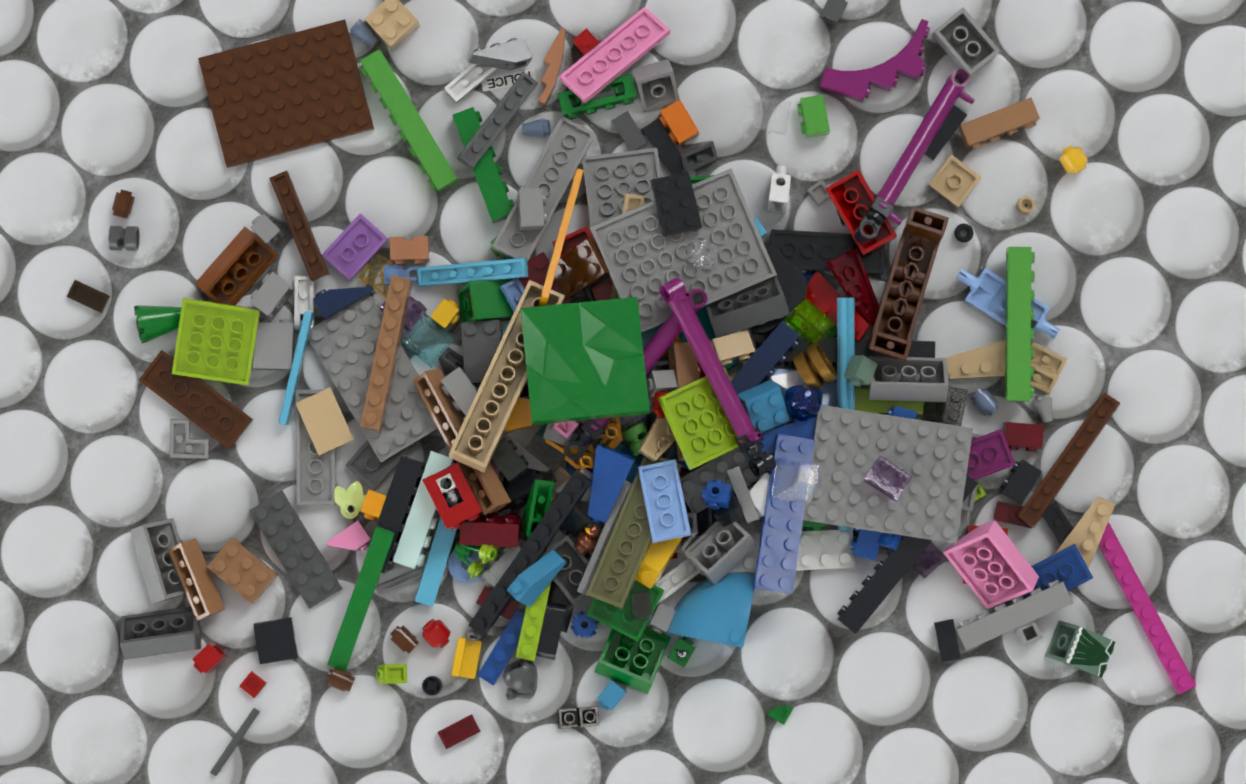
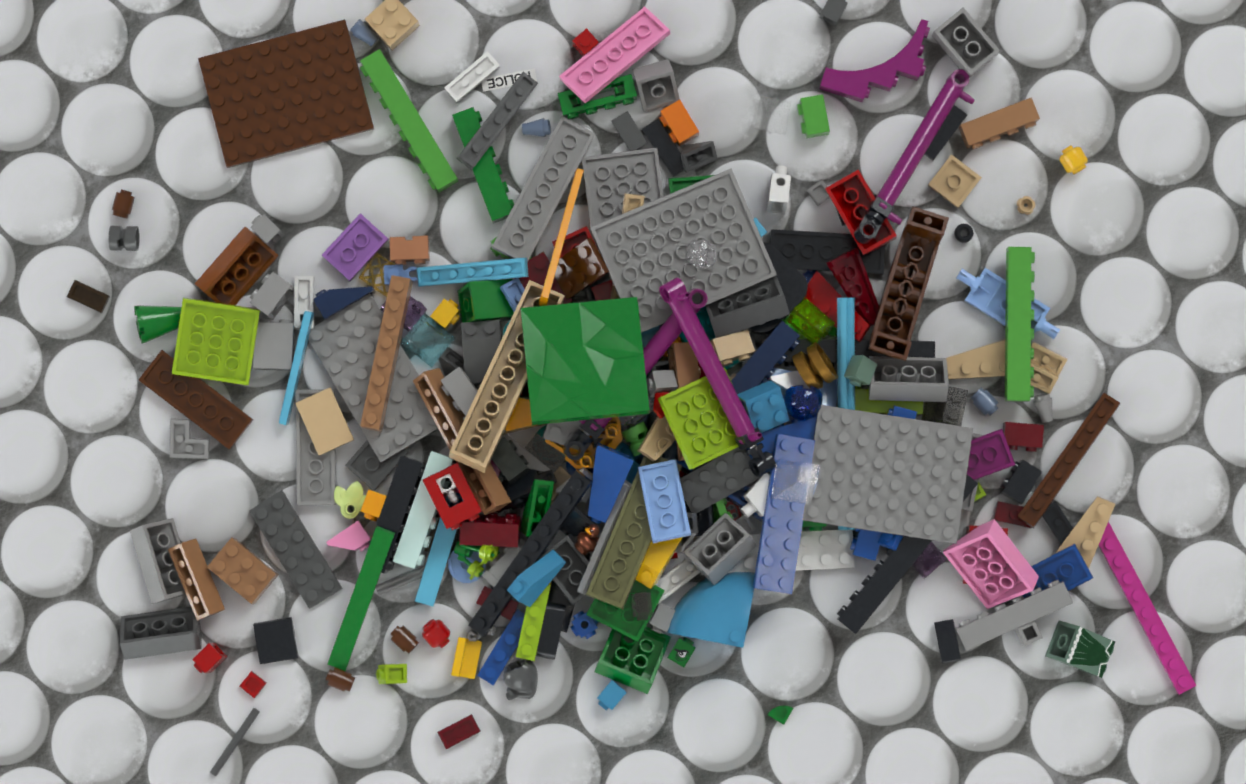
reddish brown tile [269,170,329,282] -> none
black wheel [422,676,443,696] -> none
slope [468,38,533,70] -> none
light grey brick [517,188,547,231] -> none
nougat slope [538,28,566,107] -> none
bright pink tile [553,421,580,439] -> none
black slope [557,706,599,729] -> none
black plate [650,171,702,237] -> none
blue brick [702,480,732,509] -> none
black brick [711,493,744,527] -> none
light grey sticker [727,466,760,523] -> none
clear purple bracket [863,456,912,502] -> none

